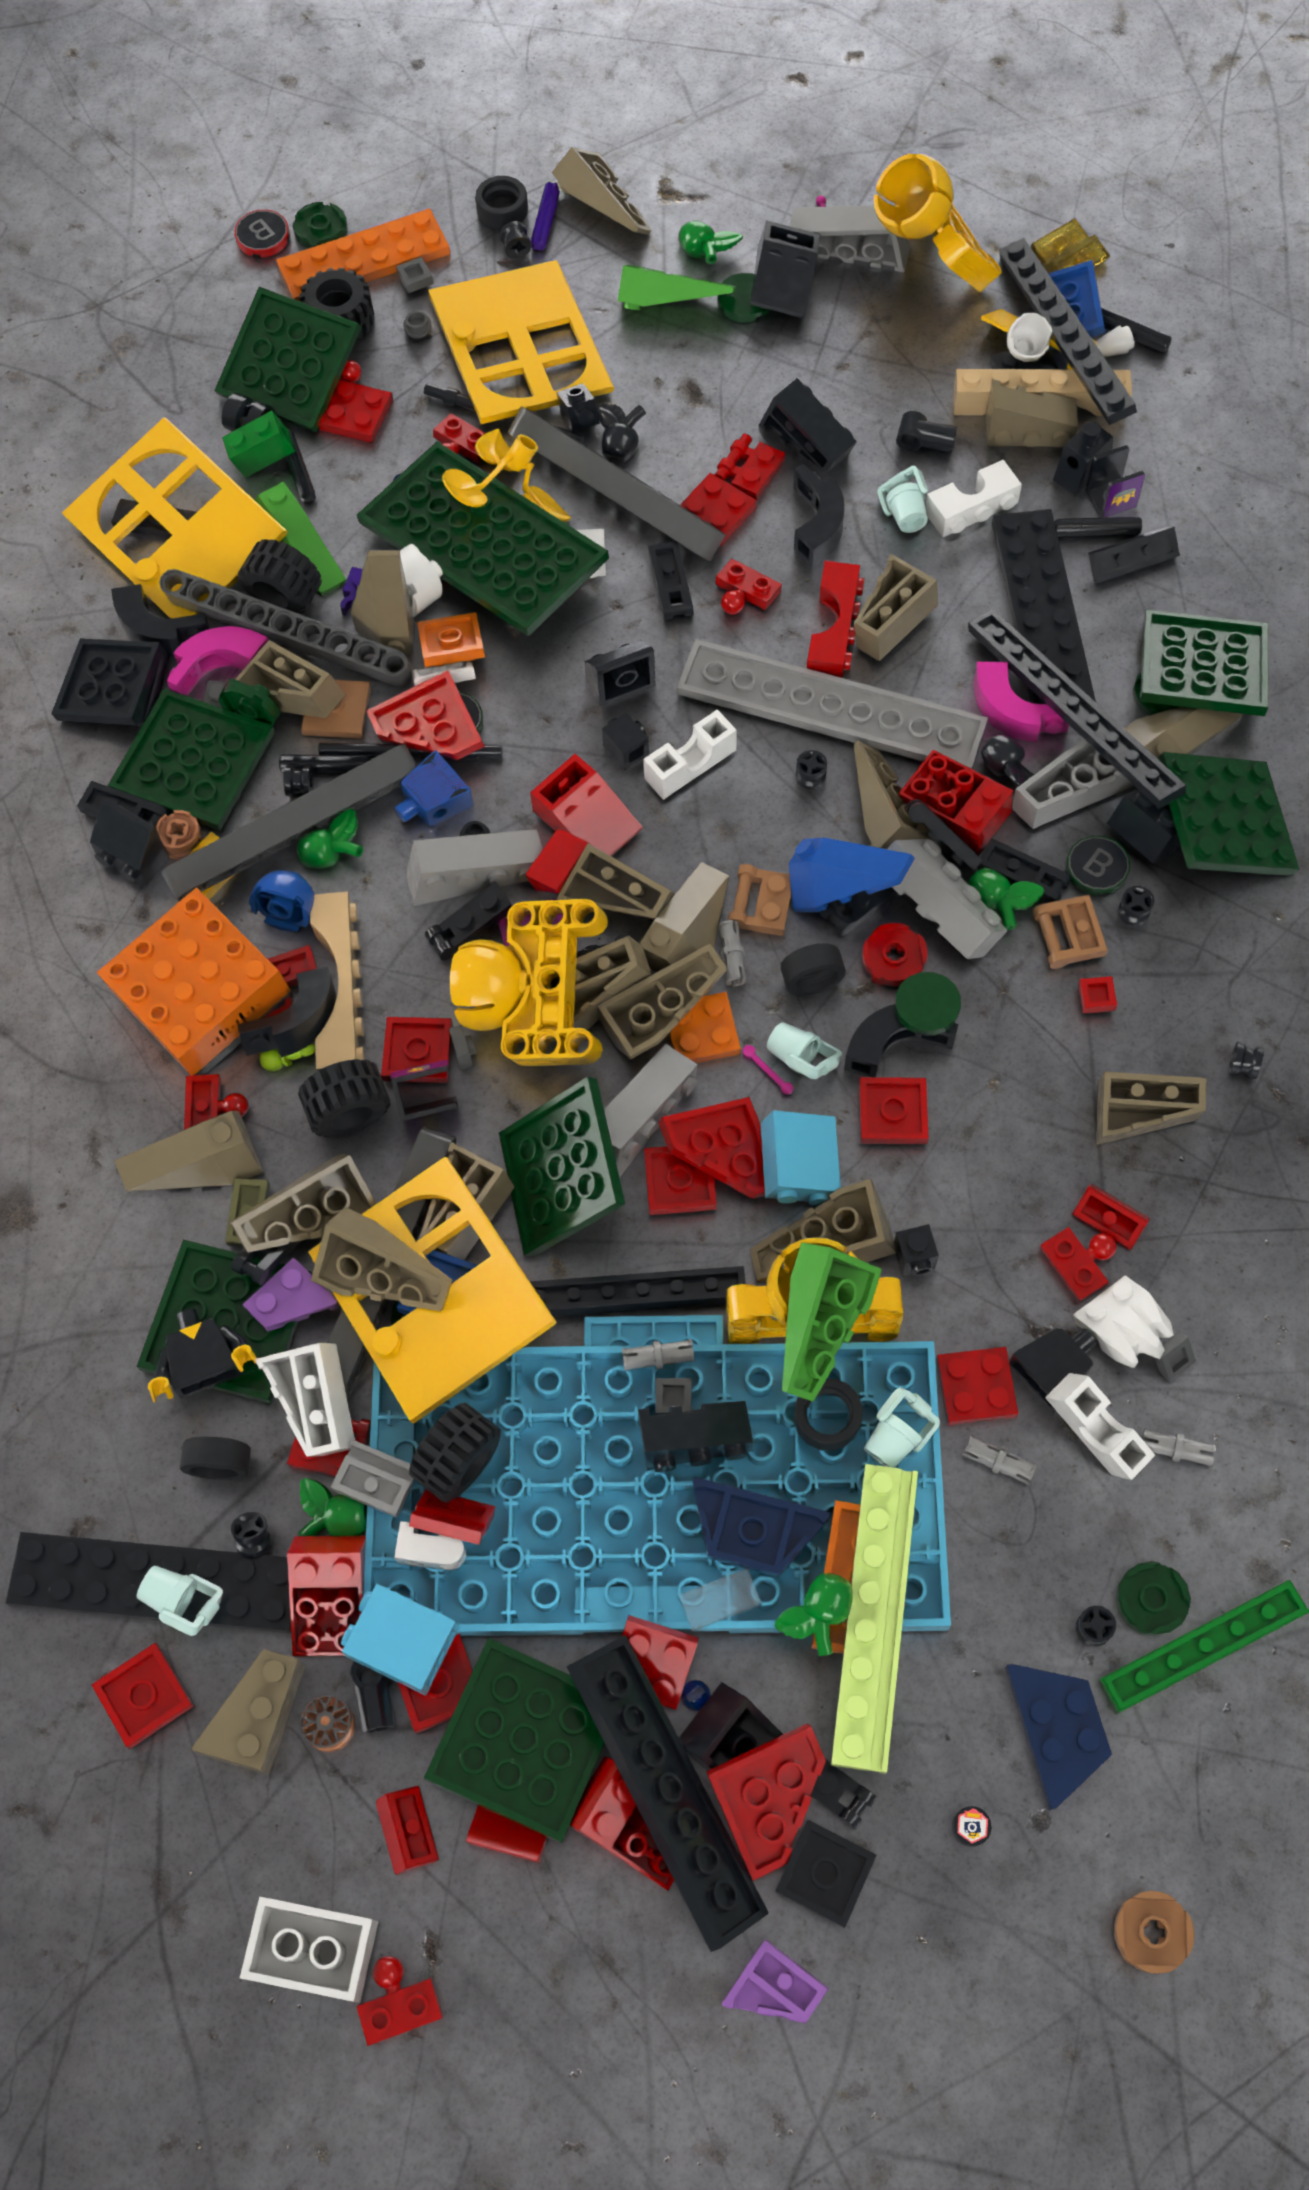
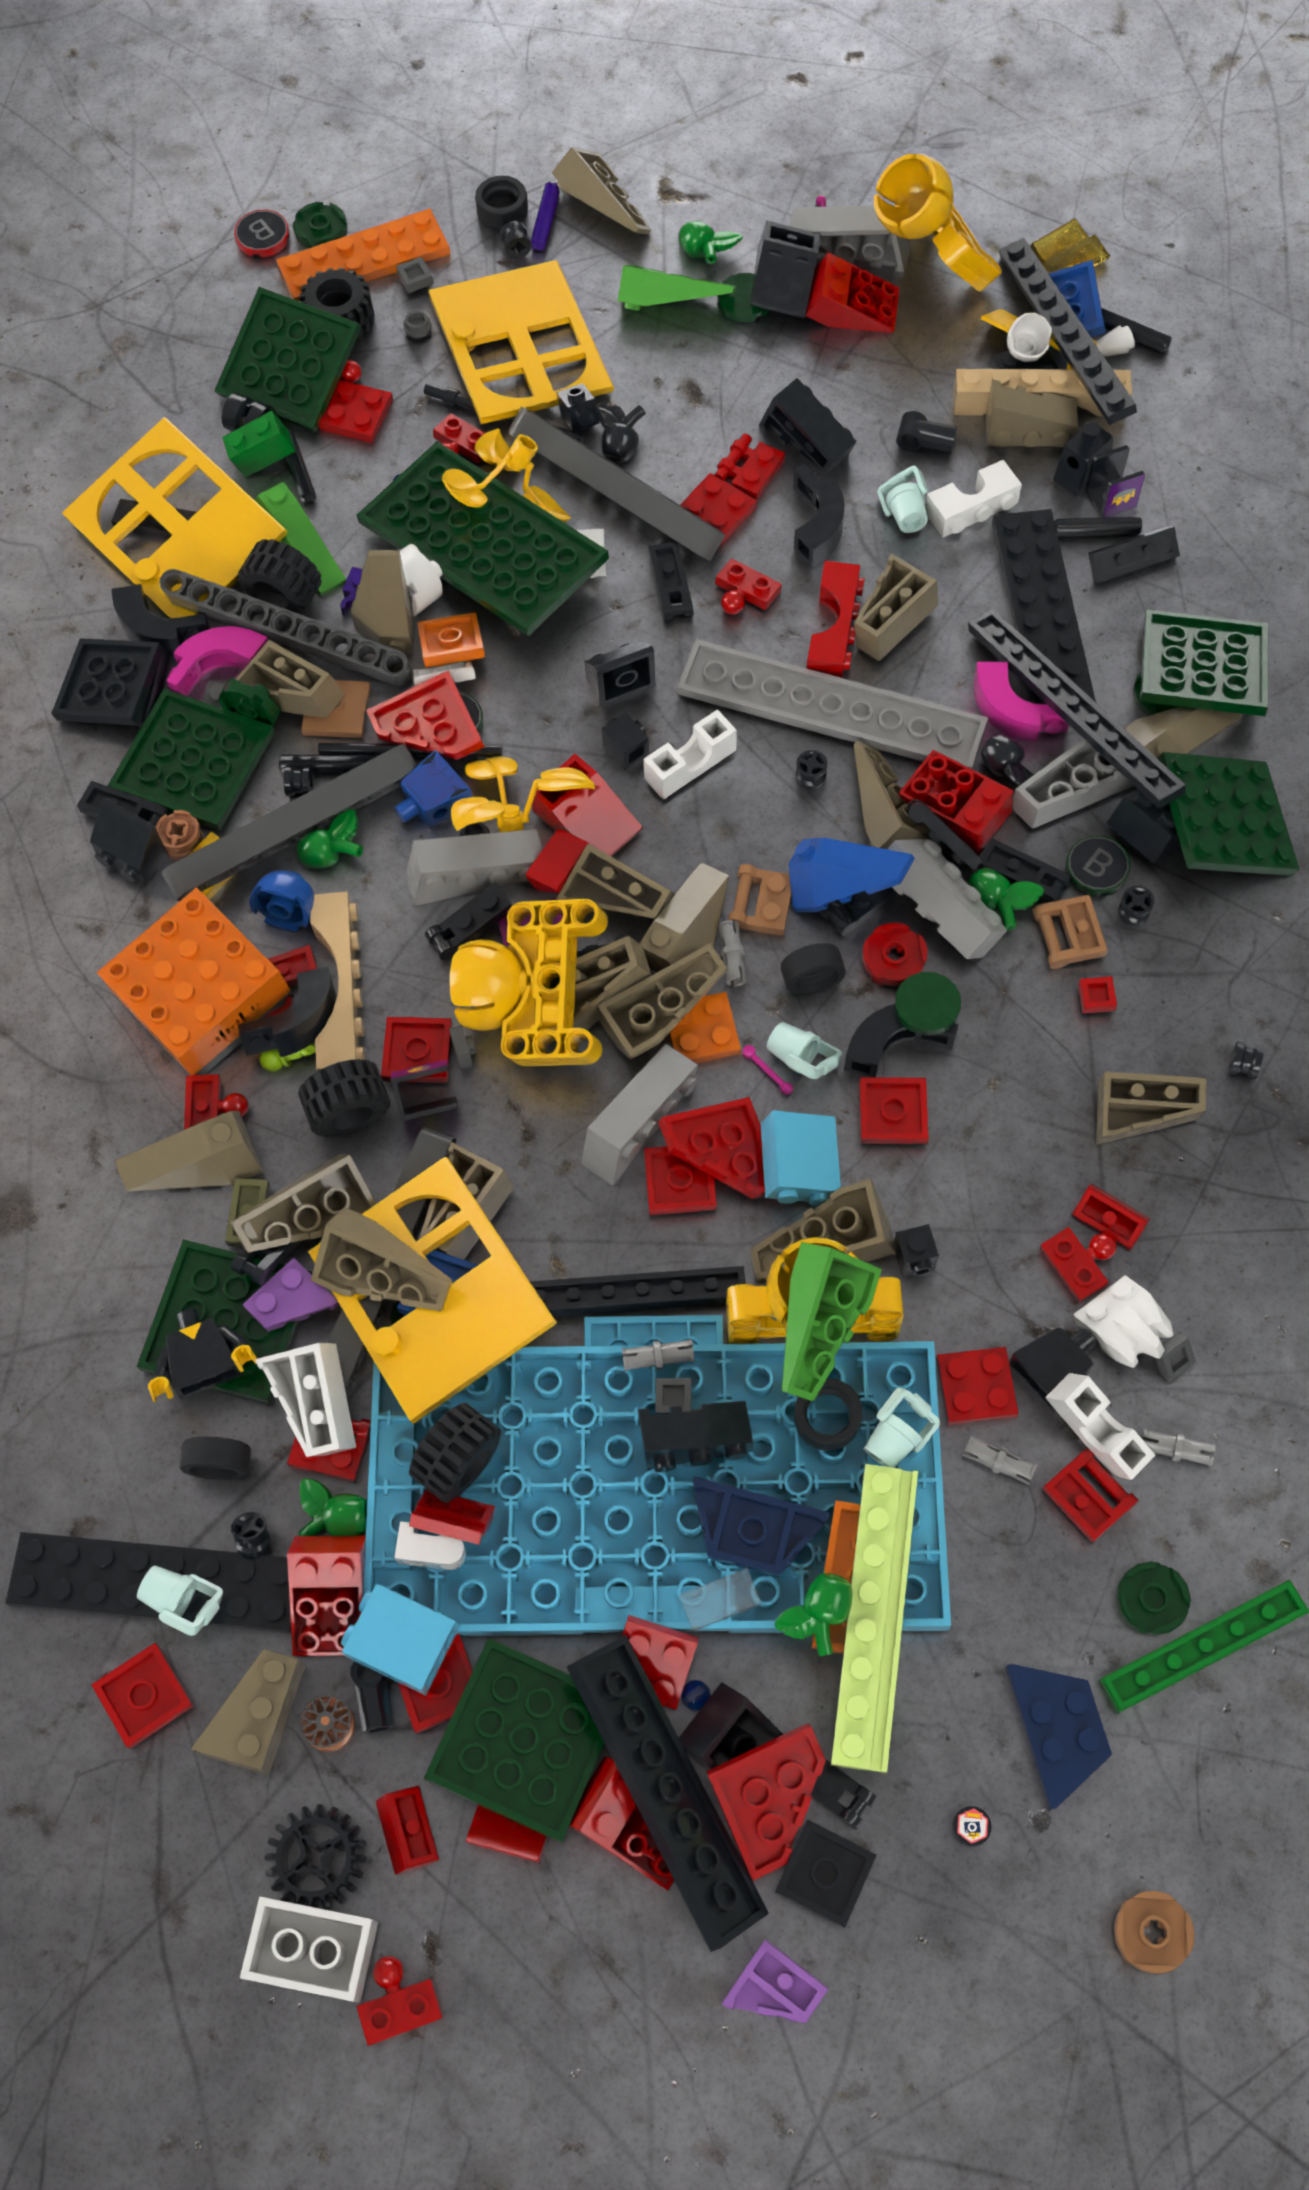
light grey plate [330,1440,414,1518] -> none
dark green plate [499,1077,625,1257] -> none
black wheel [1075,1605,1116,1647] -> none
none -> black gear [264,1804,368,1911]
none -> yellow plant [451,756,595,833]
none -> red slope [805,252,900,333]
none -> red plate [1042,1448,1139,1543]

